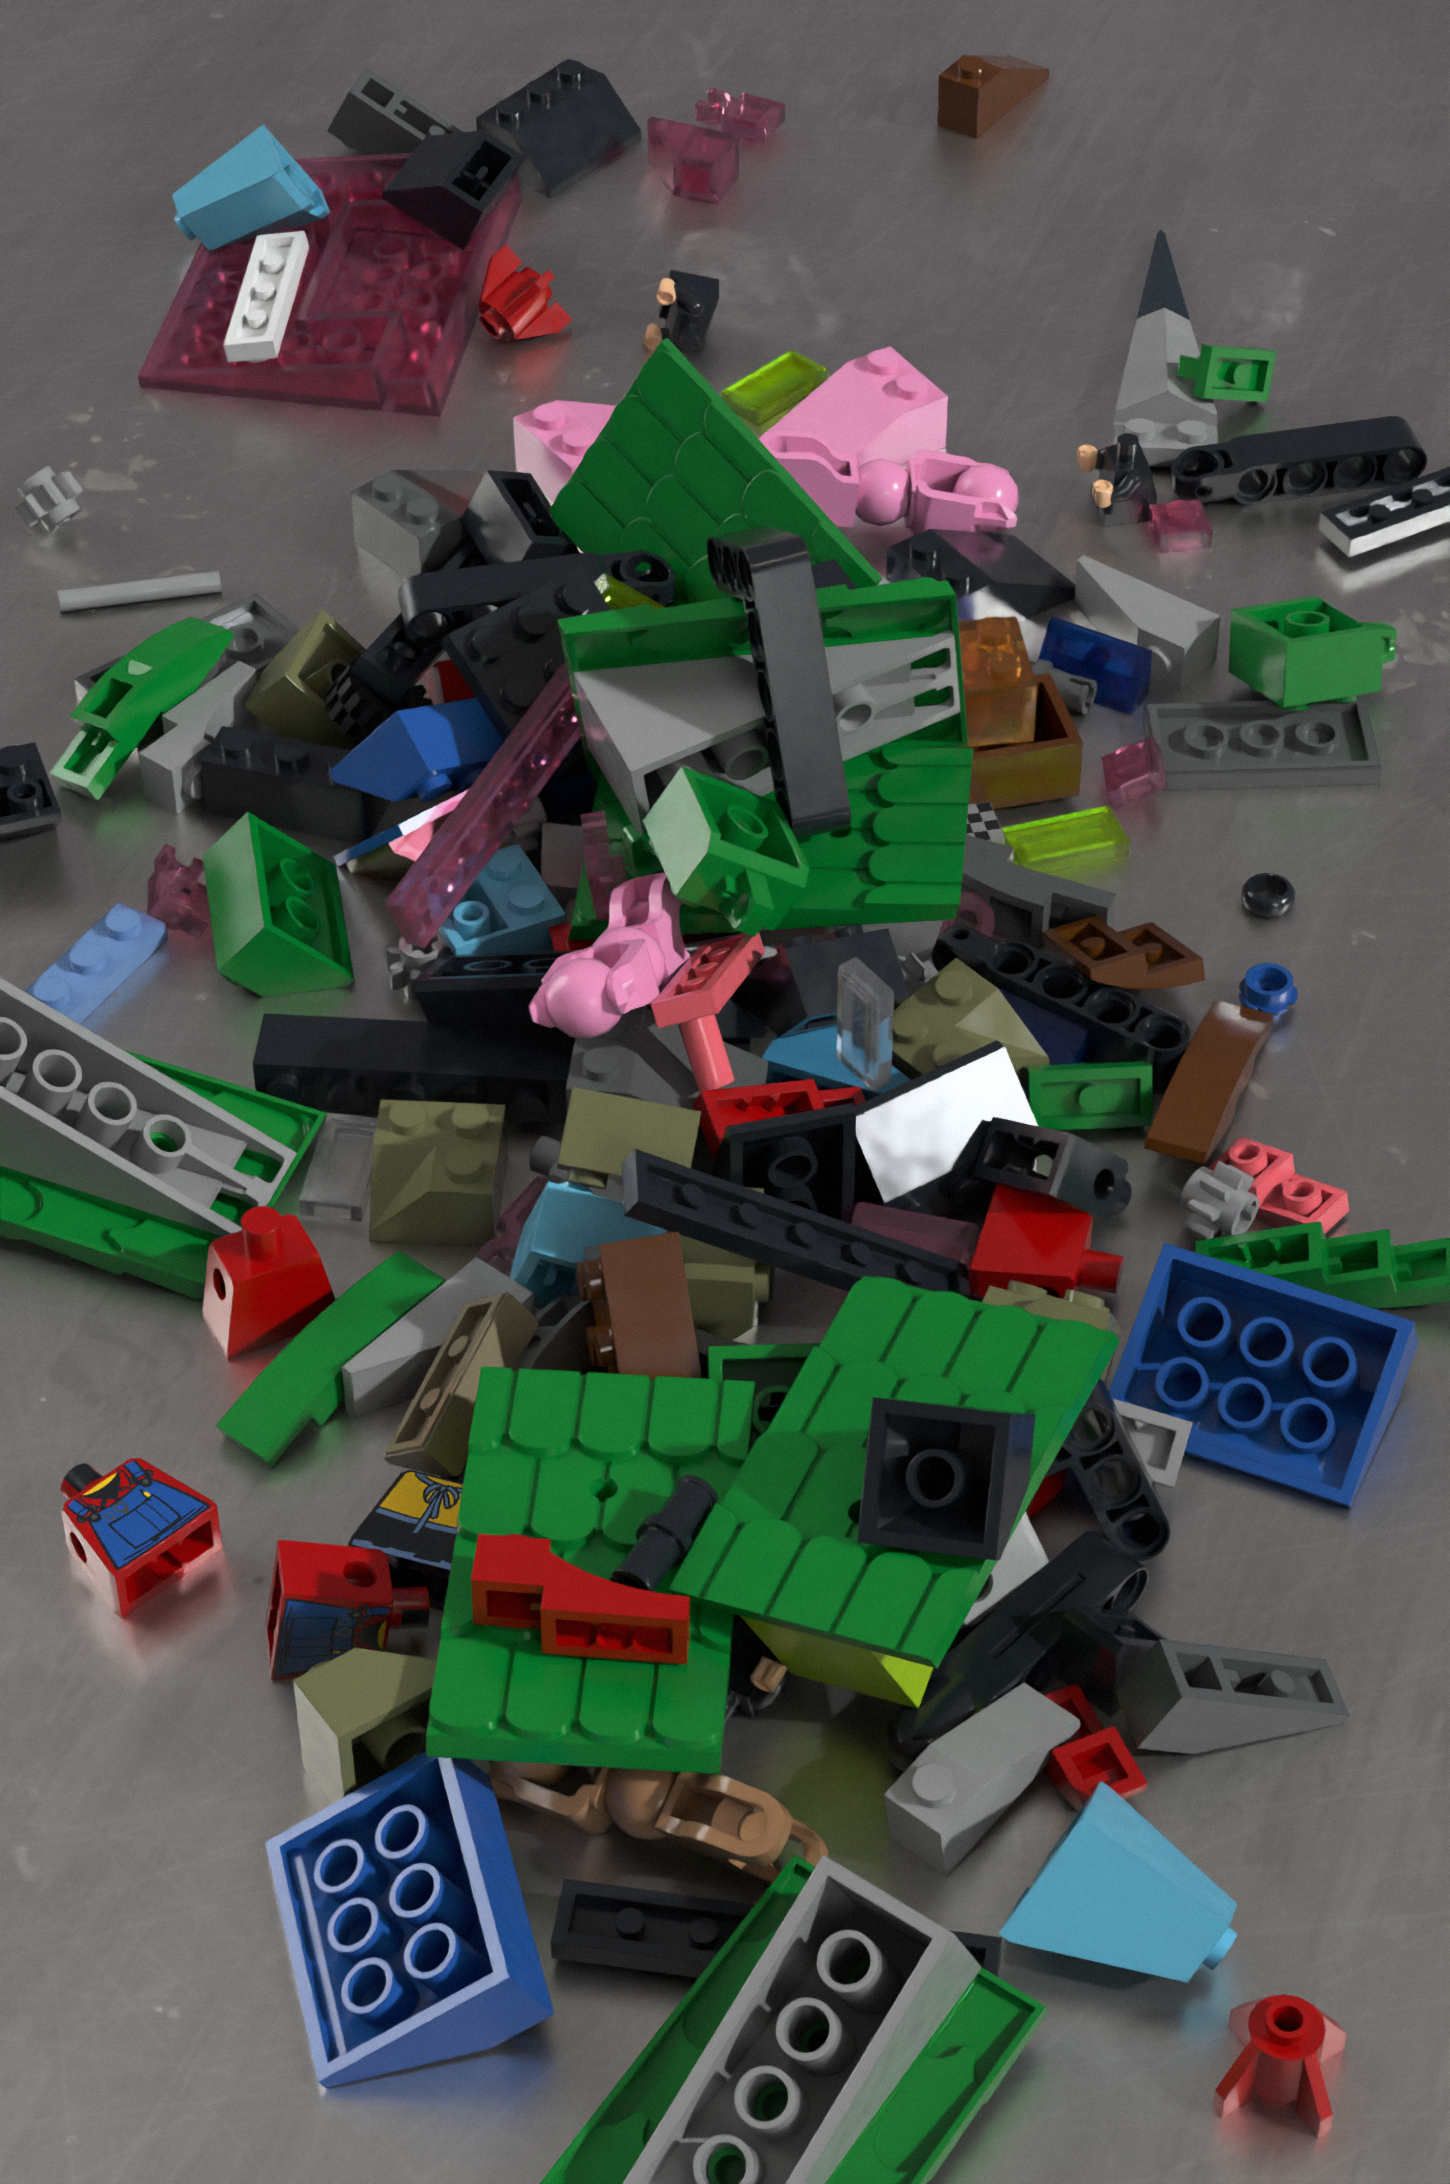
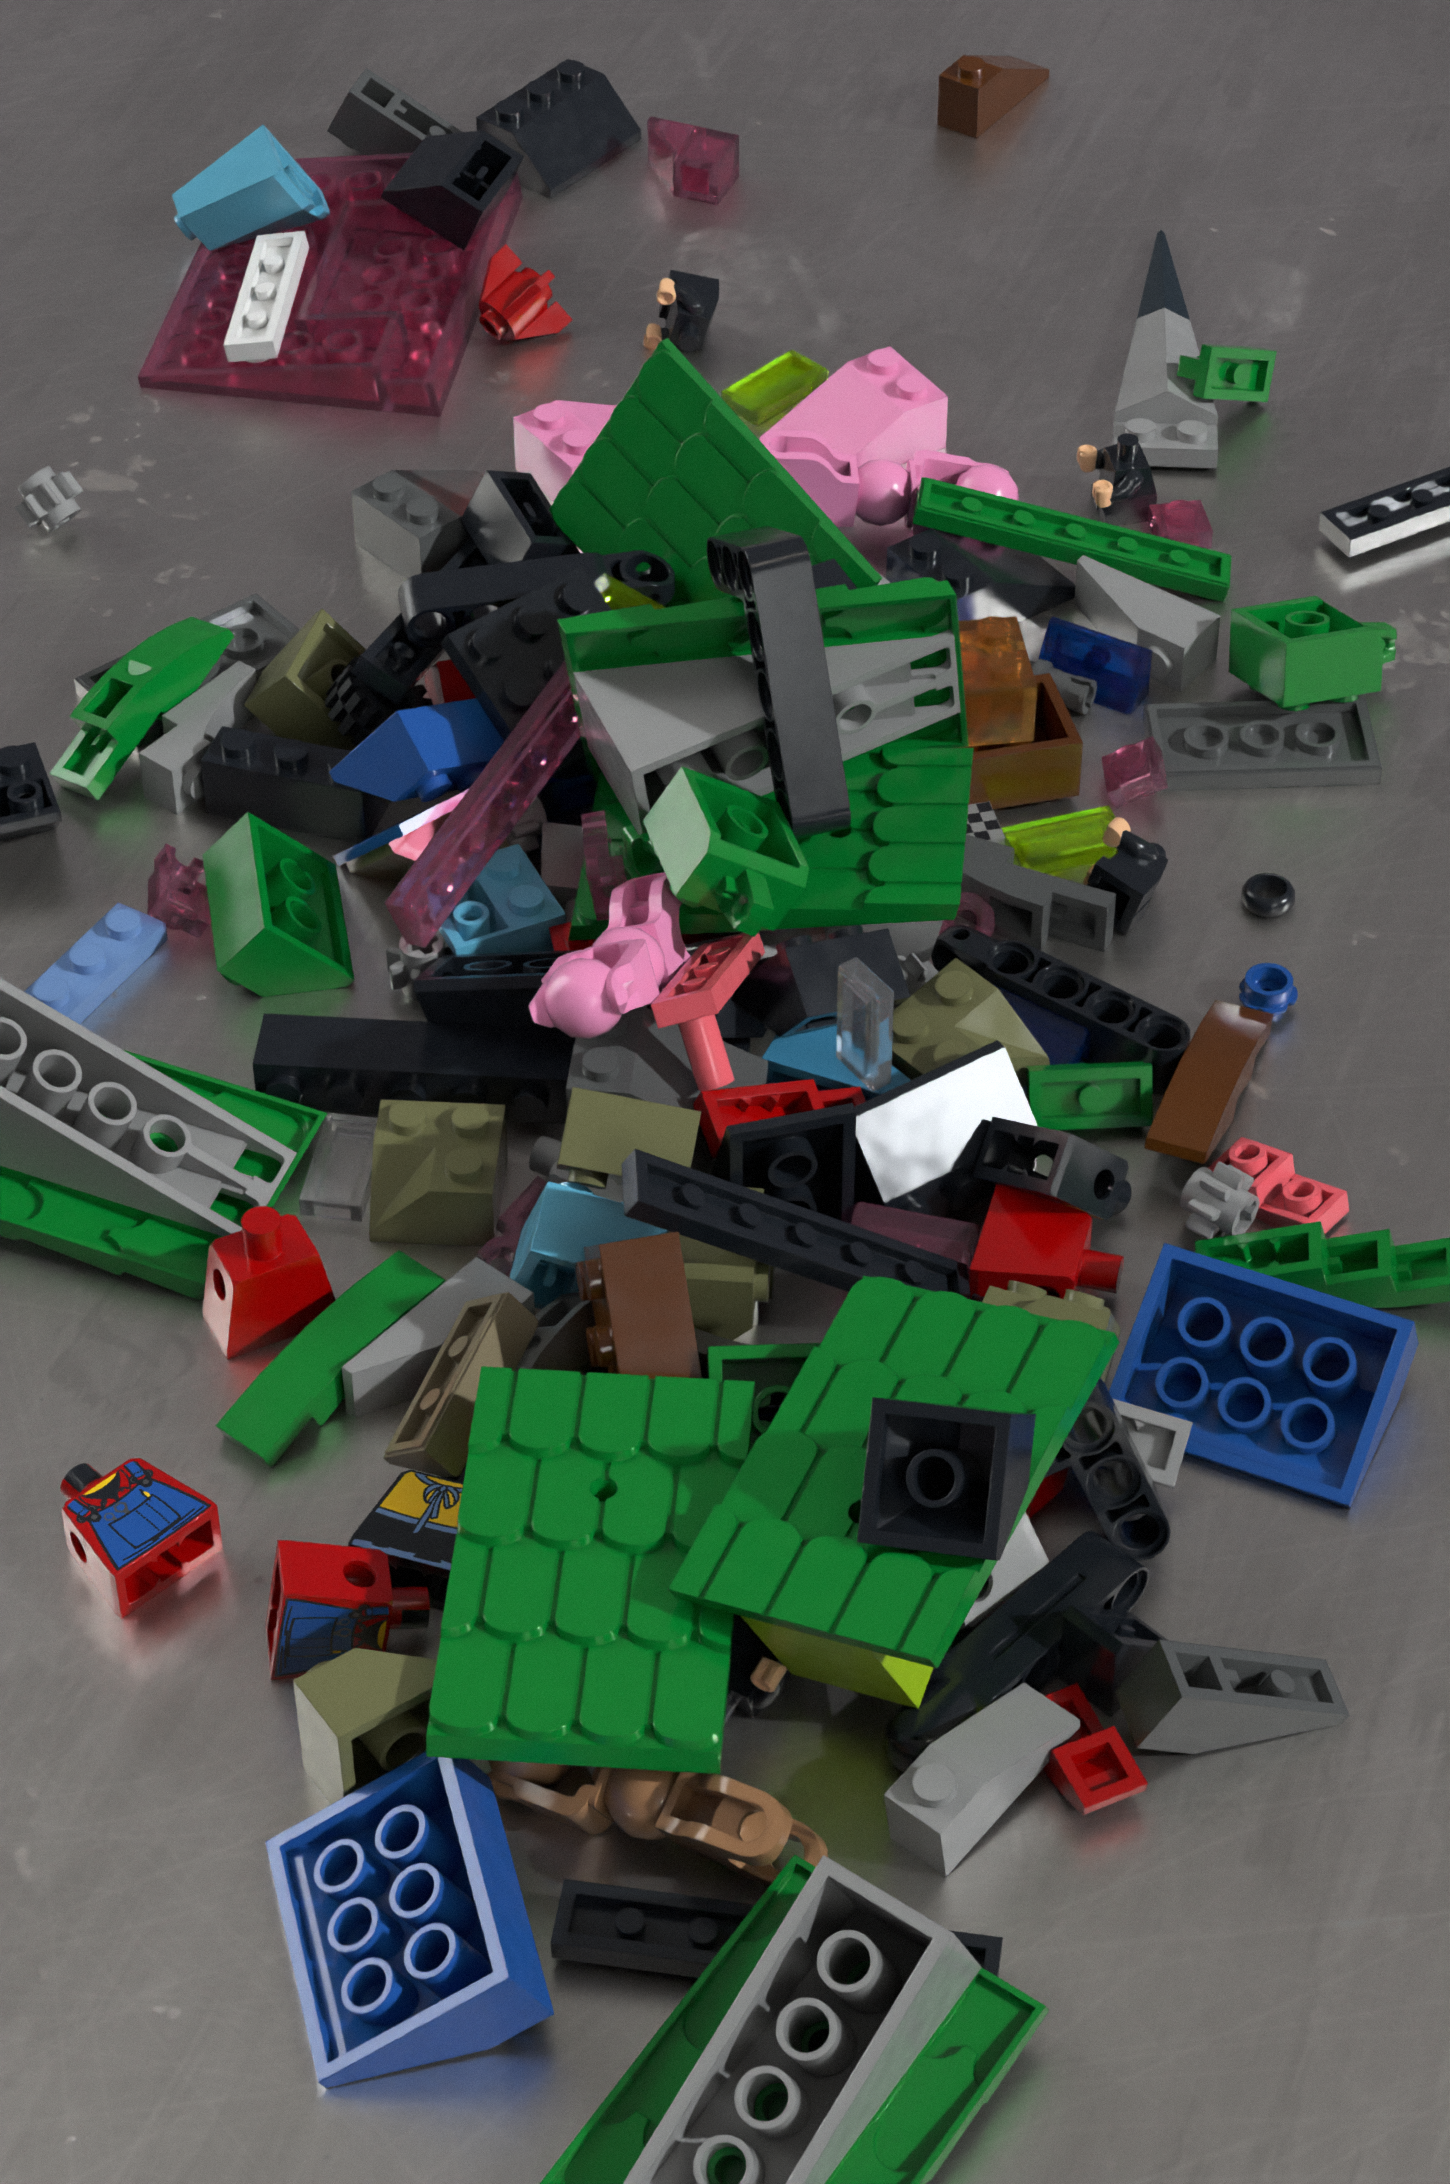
light grey bar [57,571,221,612] -> none
red slope [471,1534,690,1664] -> none
black pin [610,1475,718,1592] -> none
clear pink plate [695,88,785,142] -> none
medium azure slope [999,1781,1238,1983] -> none
reddish brown slope [1041,916,1205,989] -> none
black piece [1170,416,1427,505] -> none
red brick [1213,1994,1347,2138] -> none
none -> green tile [912,477,1232,602]
none -> black piece [1083,817,1168,935]

